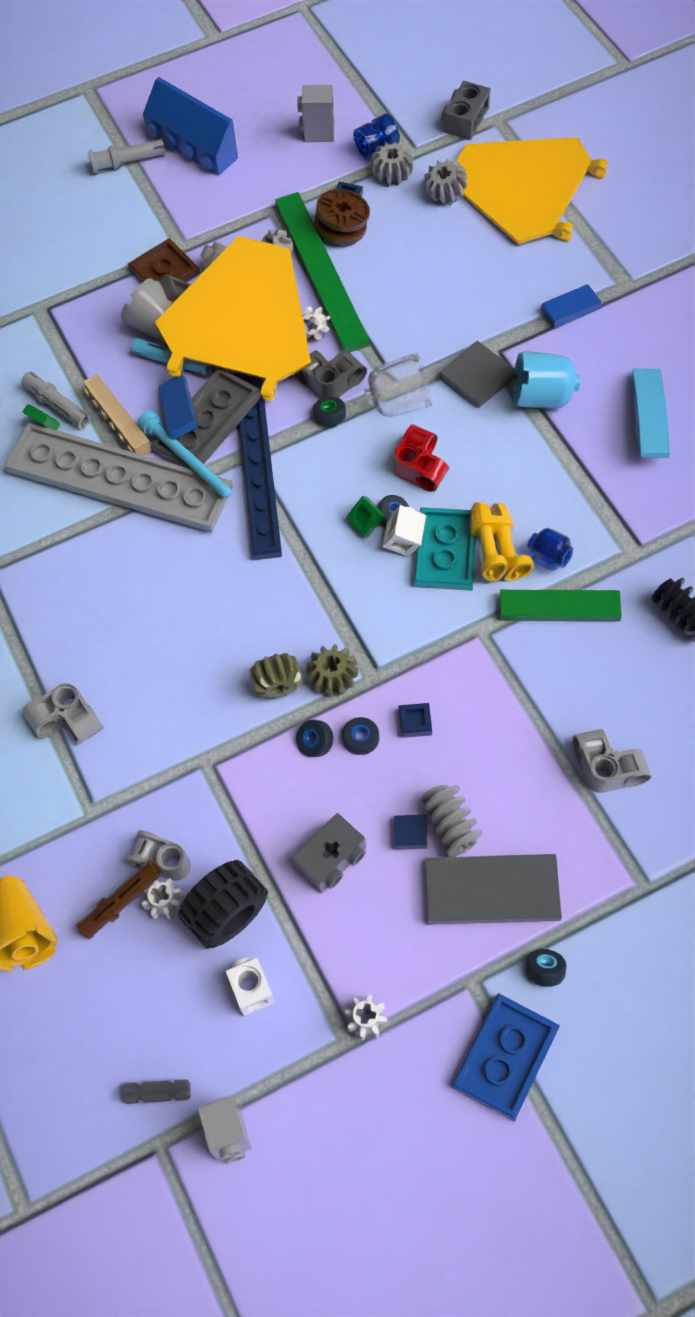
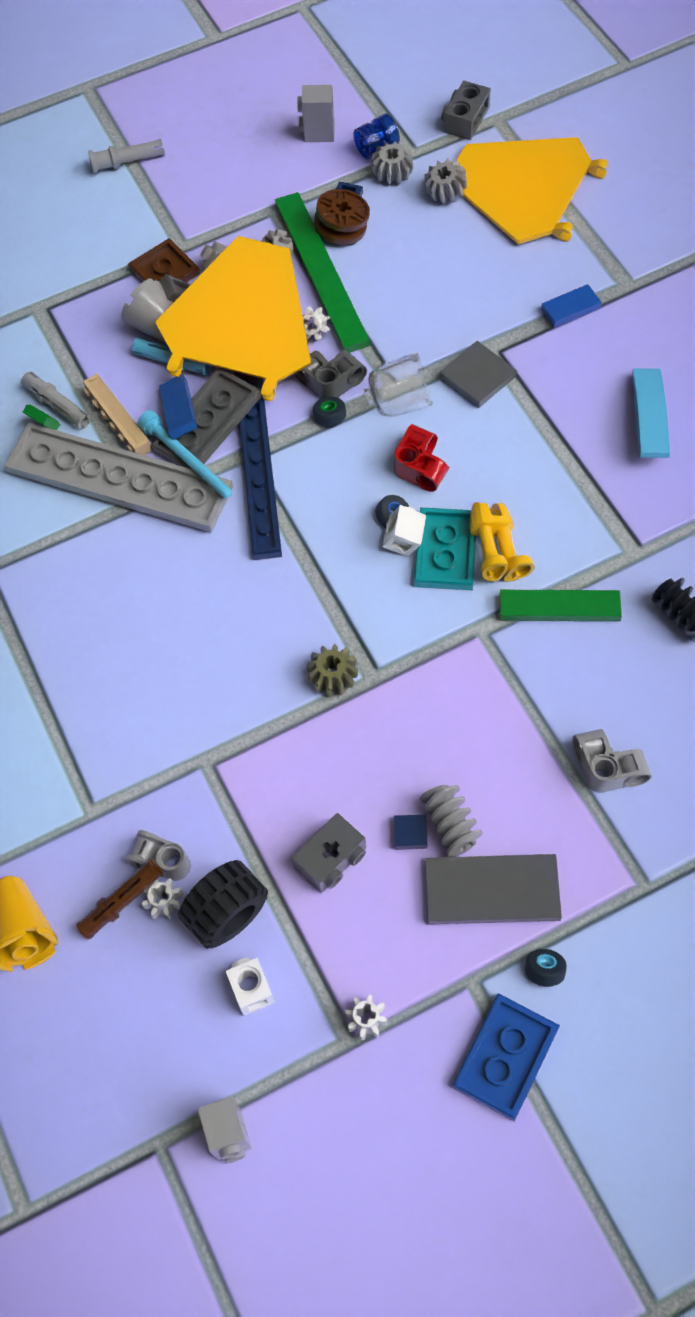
light grey piece [23,683,104,744] -> none
dark grey axle [122,1079,191,1104] -> none
blue slope [143,77,238,176] -> none
olive gear [249,653,303,699] -> none
black wheel [296,720,334,757] -> none
black wheel [342,717,380,755] -> none
green tile [346,496,385,537] -> none
dark blue tile [398,703,432,738] -> none
medium azure cylinder [512,351,580,408] -> none
clear blue head [527,527,574,571] -> none

